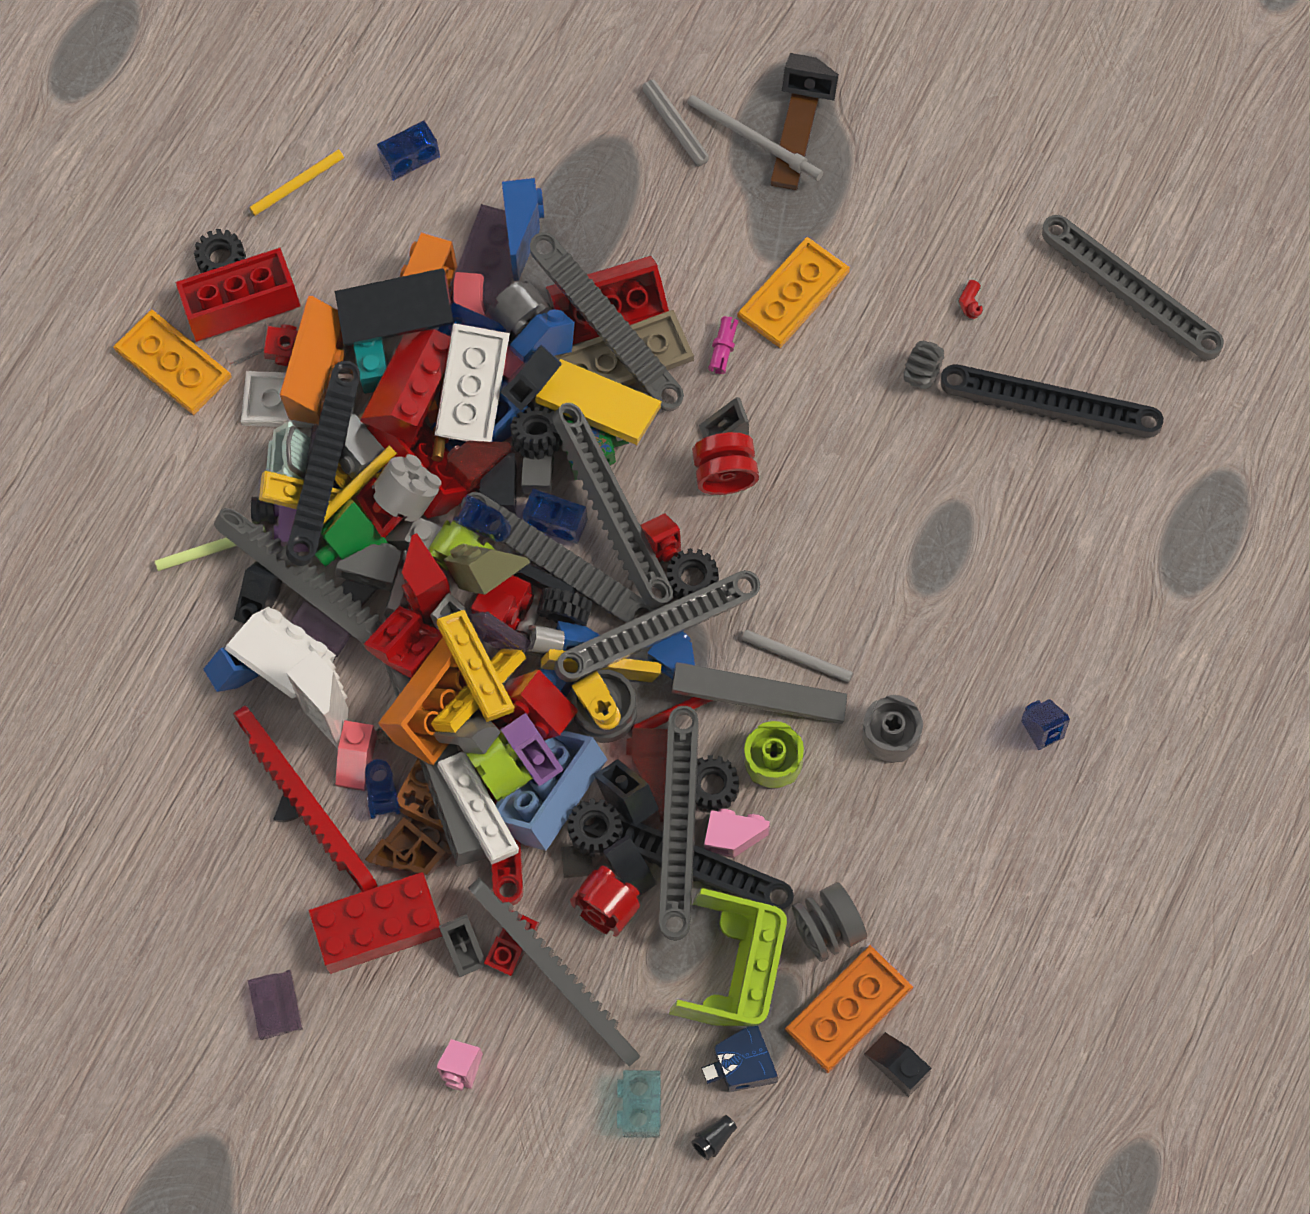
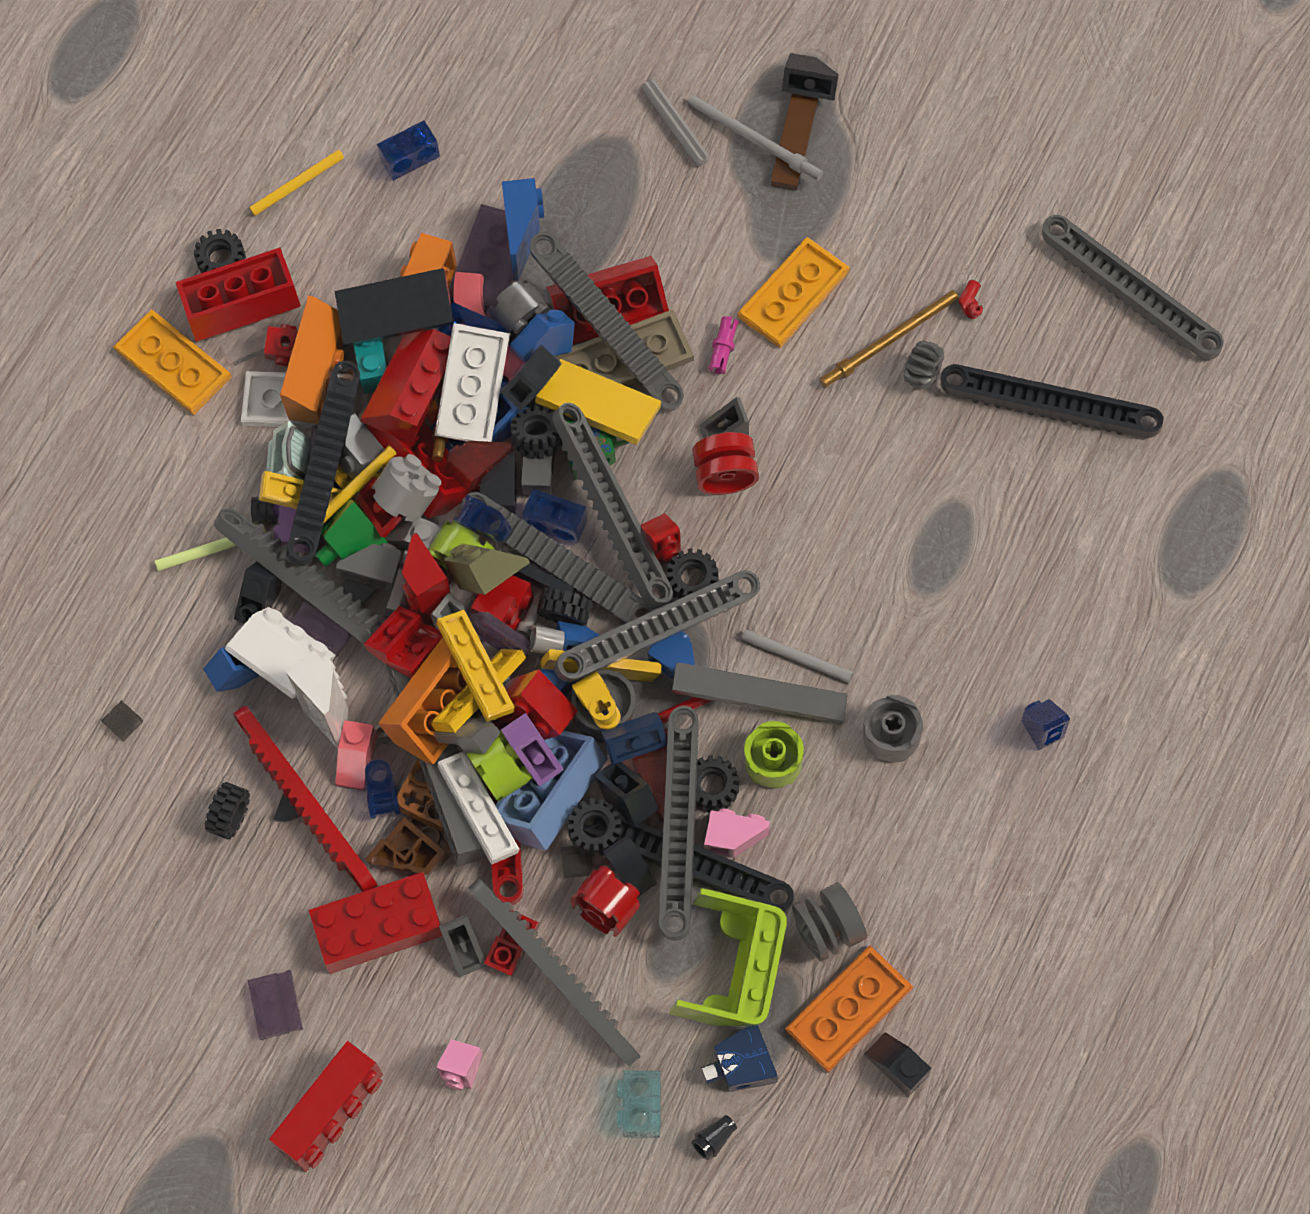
none -> clear smoke tile [101,700,143,742]
none -> black tyre [204,782,250,840]
none -> red brick [269,1040,383,1172]
none -> dark blue slope [601,712,668,765]
none -> pearl gold bar [819,290,959,388]

